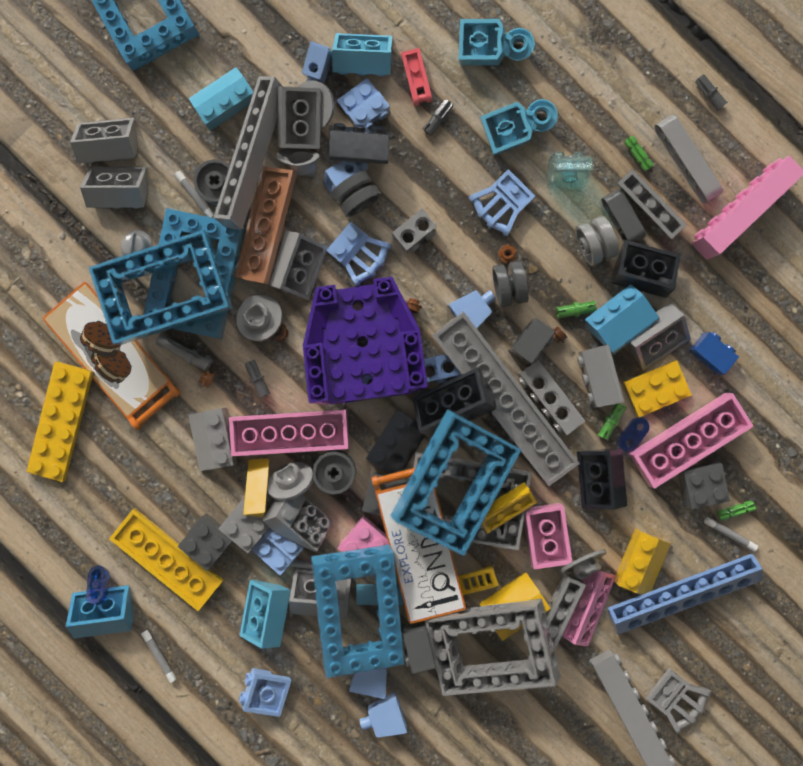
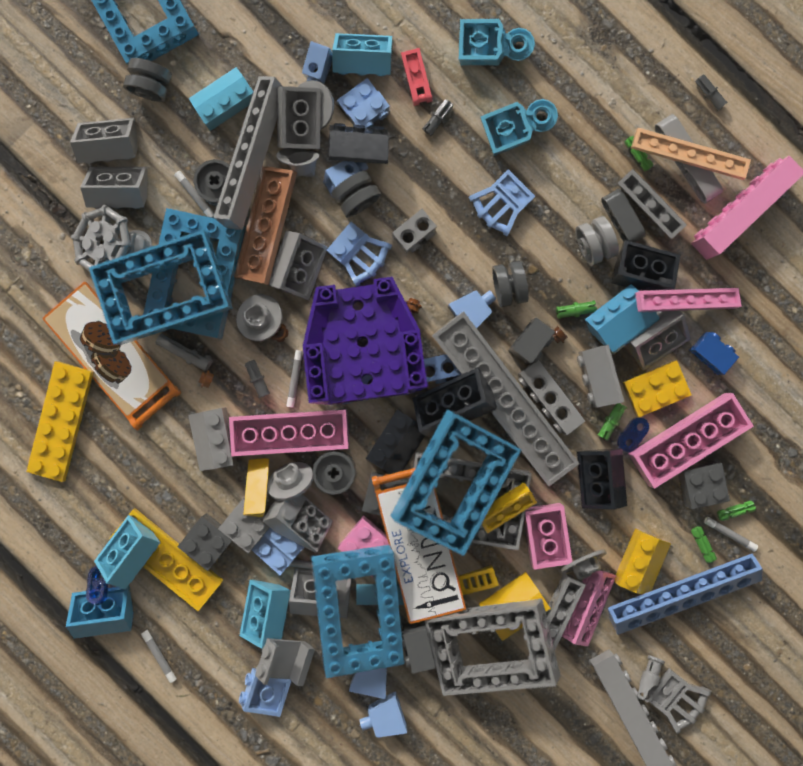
dark orange plate [498,245,517,263] -> none
clear light blue brick [547,152,593,188] -> none
none -> light grey plate [71,205,132,272]
none -> medium azure slope [94,515,160,590]
none -> dark grey wheel [123,58,172,102]
none -> light grey panel [255,638,315,686]
none -> light grey bar [286,350,303,407]
none -> light nougat plate [631,128,751,180]
none -> bright pink plate [635,288,742,312]
none -> light grey piece [638,655,665,702]
none -> bright green axle [691,526,717,563]

